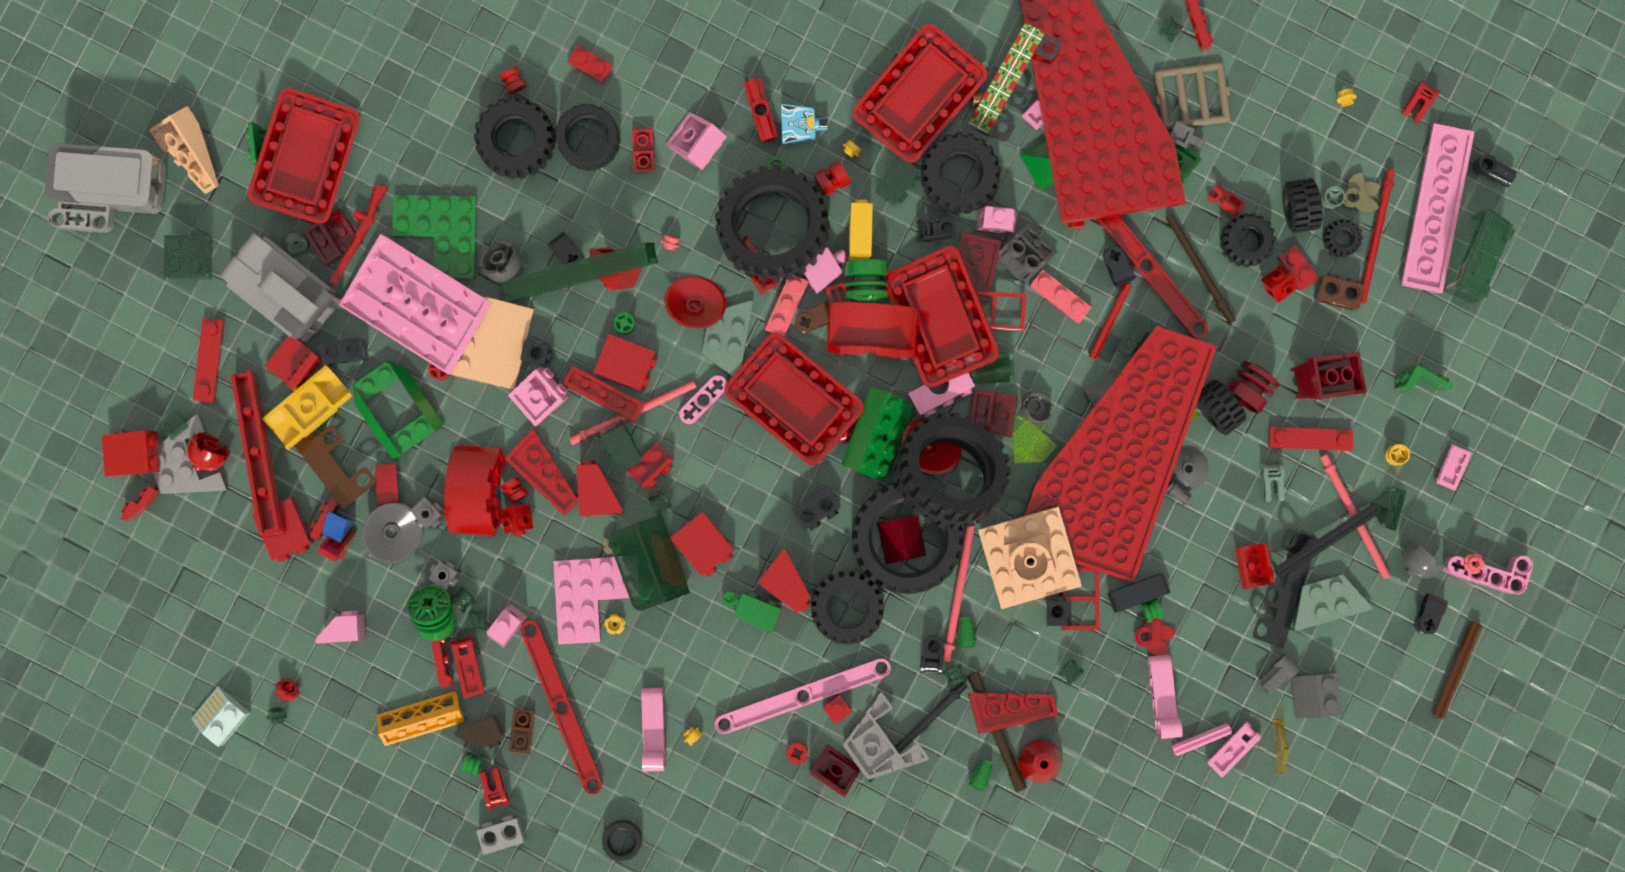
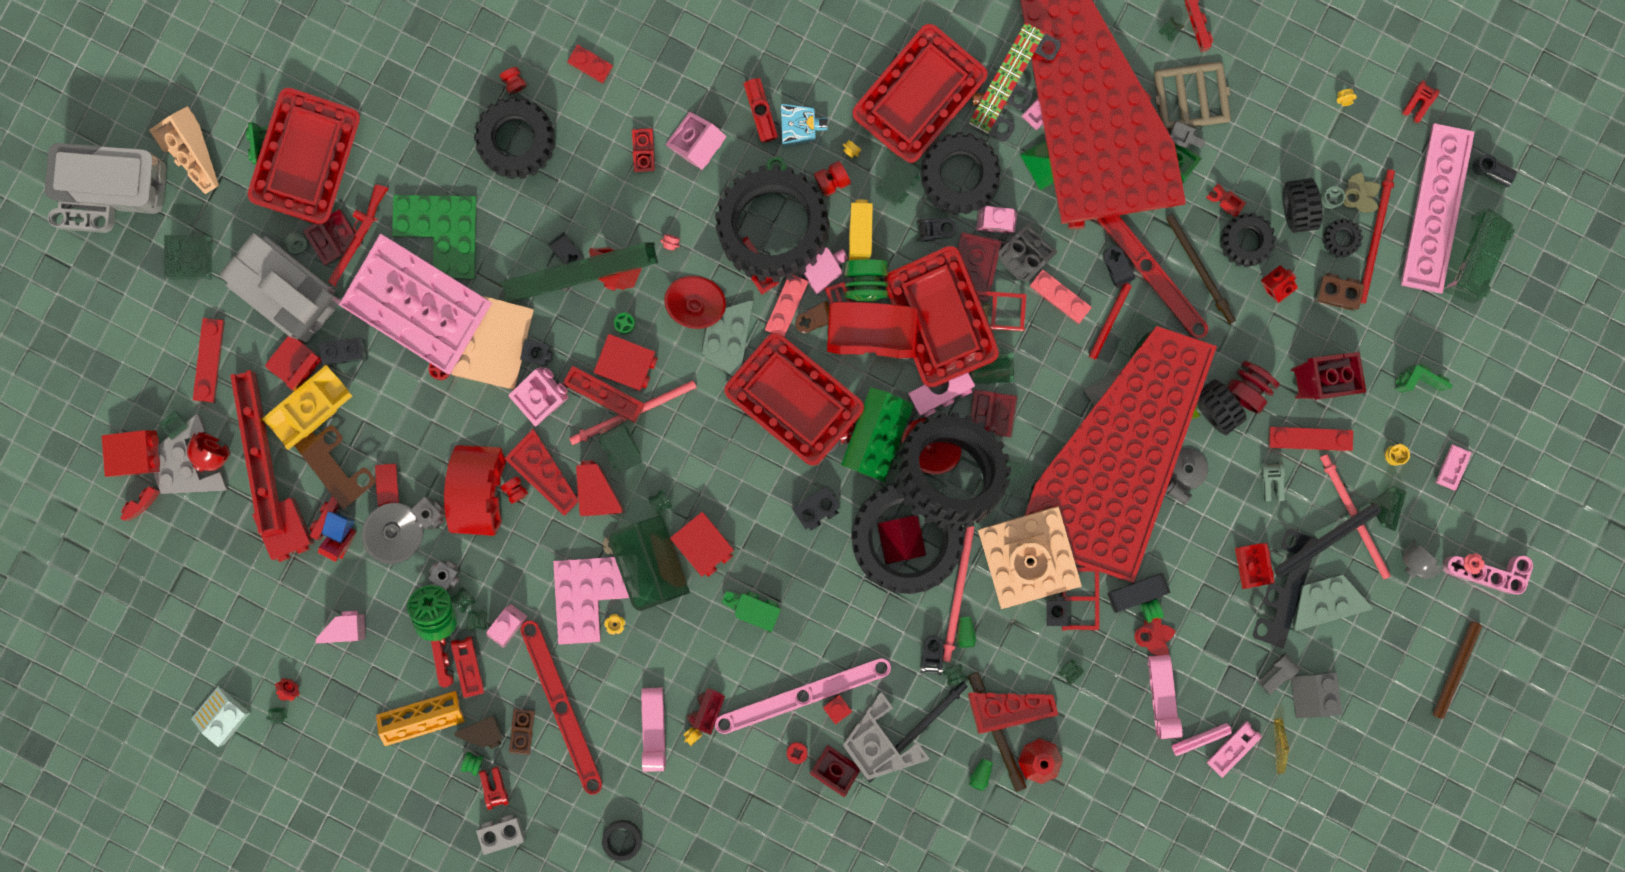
green wedge [353,360,444,459] -> none
dark grey cylinder [479,240,522,283] -> none
red brick [500,504,534,536] -> none
black tyre [555,104,620,171] -> none
red bracket [627,443,674,489] -> none
bright pink beam [679,376,727,424] -> none
red slope [758,549,811,614] -> none
black tyre [811,571,884,645] -> none
clear neon green slope [1013,419,1057,464] -> none
dark grey hair [1021,392,1053,423] -> none
red plate [1277,245,1319,291] -> none
black piece [1414,593,1448,634] -> none
none -> dark red tile [687,688,725,735]

